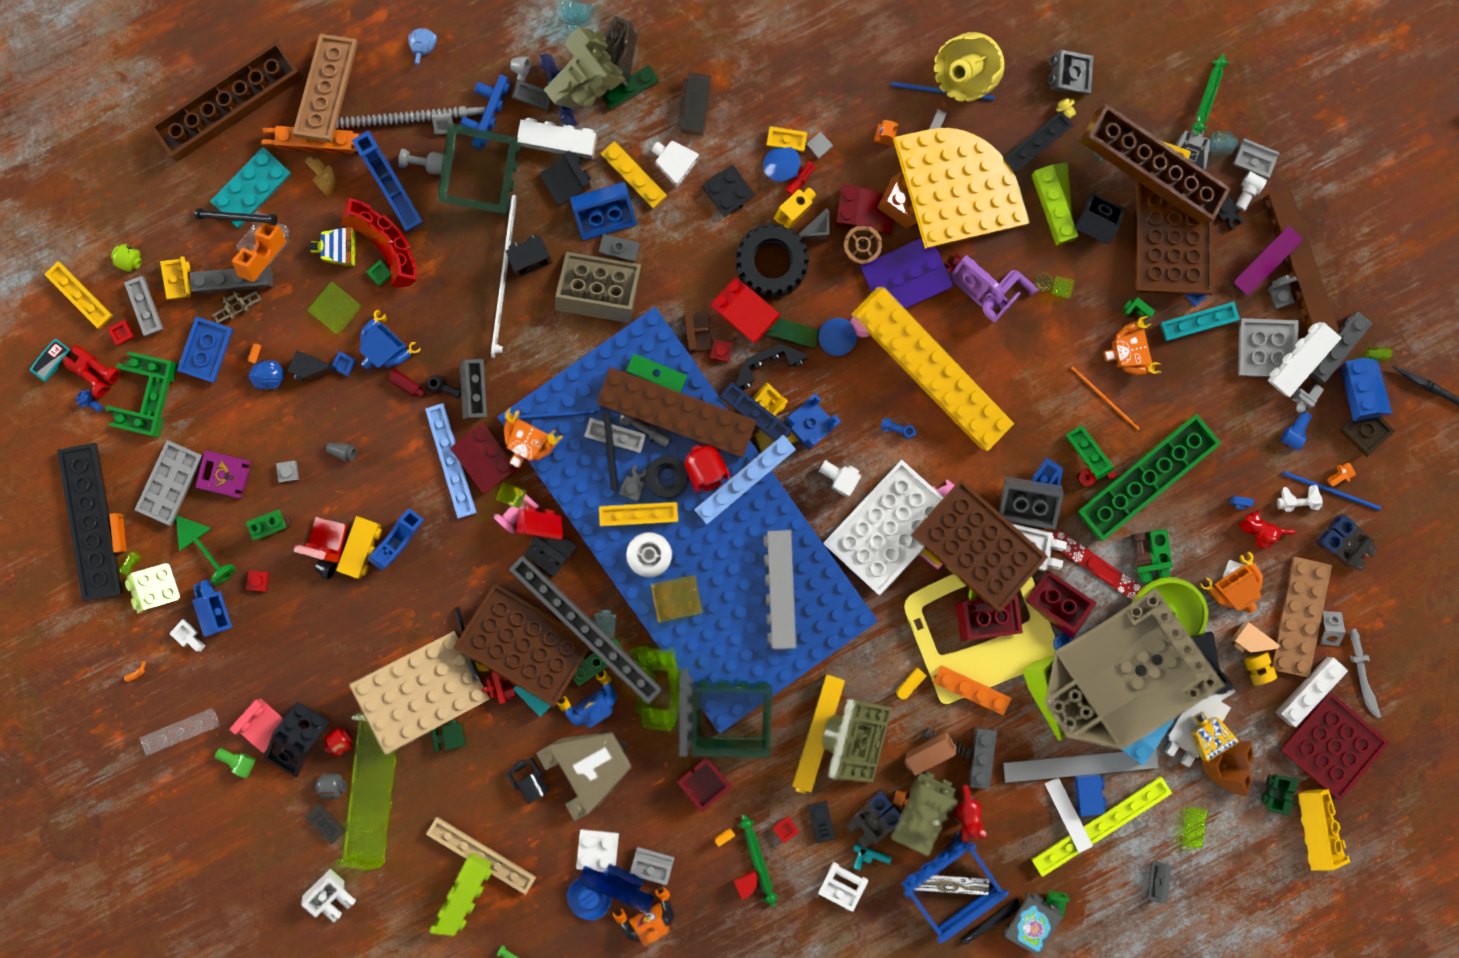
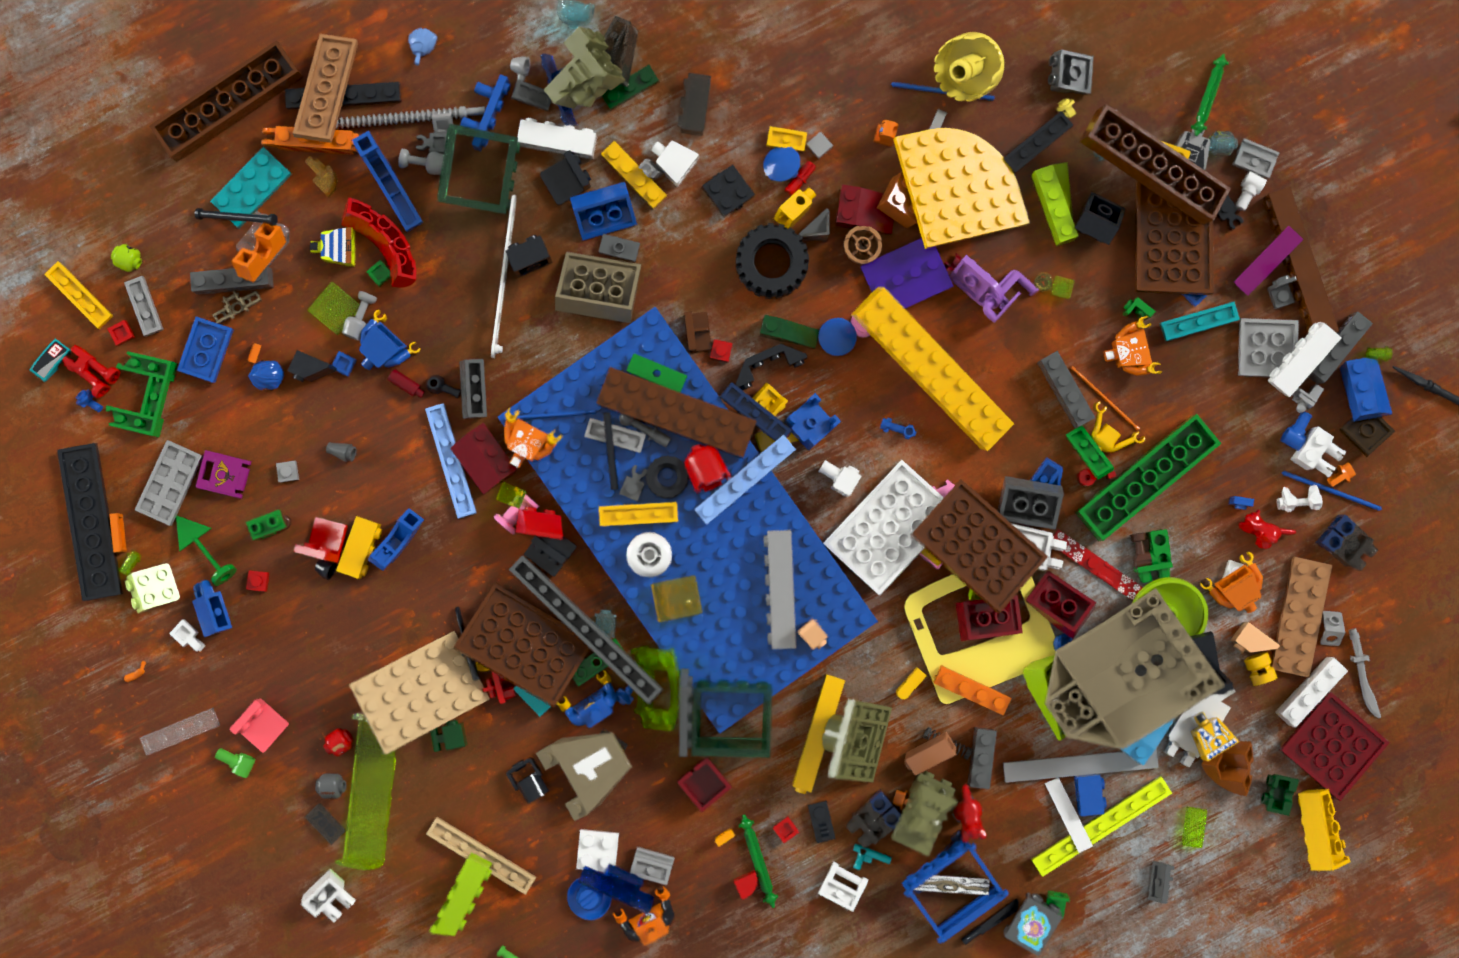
yellow bracket [160,257,192,300] -> none
black bracket [264,702,330,778] -> none
red slope [710,277,781,344] -> none
none -> black plate [285,82,401,110]
none -> light grey piece [342,291,377,341]
none -> dark grey plate [416,133,450,154]
none -> blue plate [615,685,634,705]
none -> light grey plate [639,159,663,178]
none -> light nougat slope [797,619,828,649]
none -> dark grey brick [1037,351,1096,429]
none -> yellow piece [1091,401,1145,453]
none -> white brick [1290,426,1346,477]

